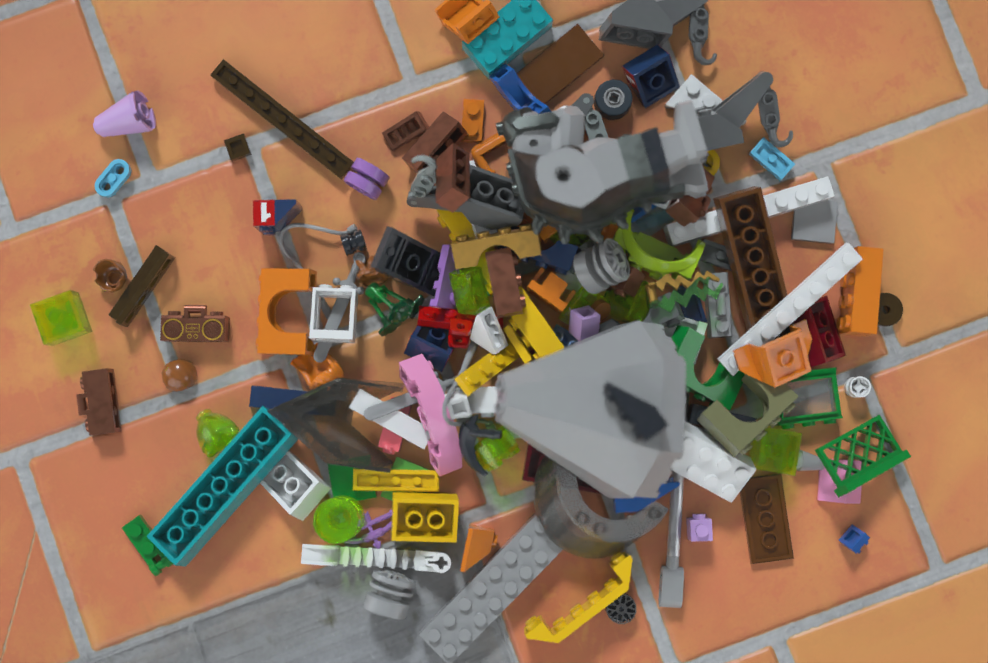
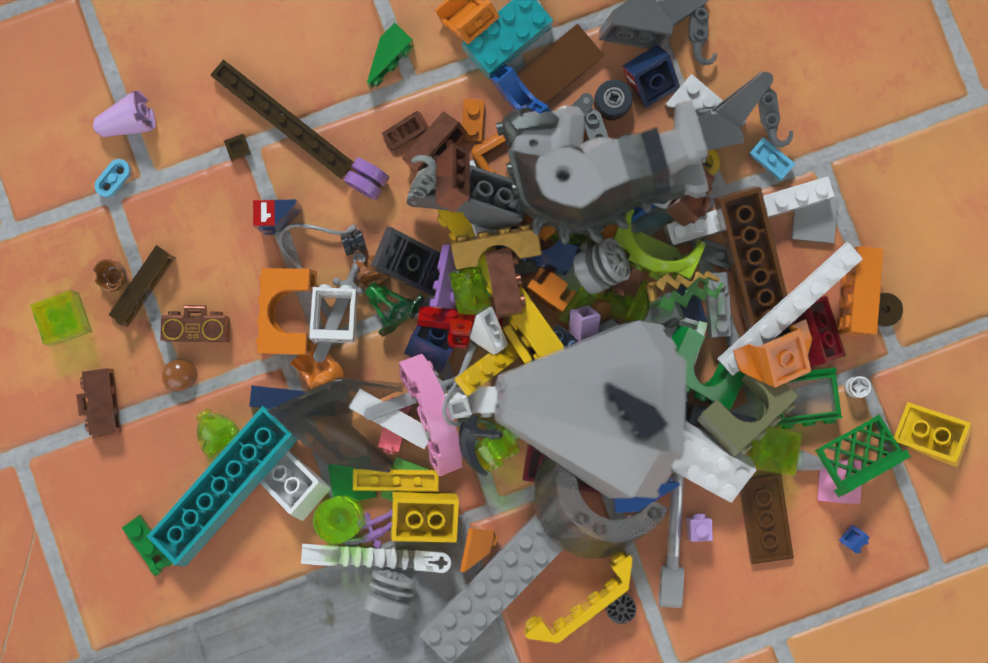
none -> green slope [367,22,414,89]
none -> yellow slope [894,402,972,467]

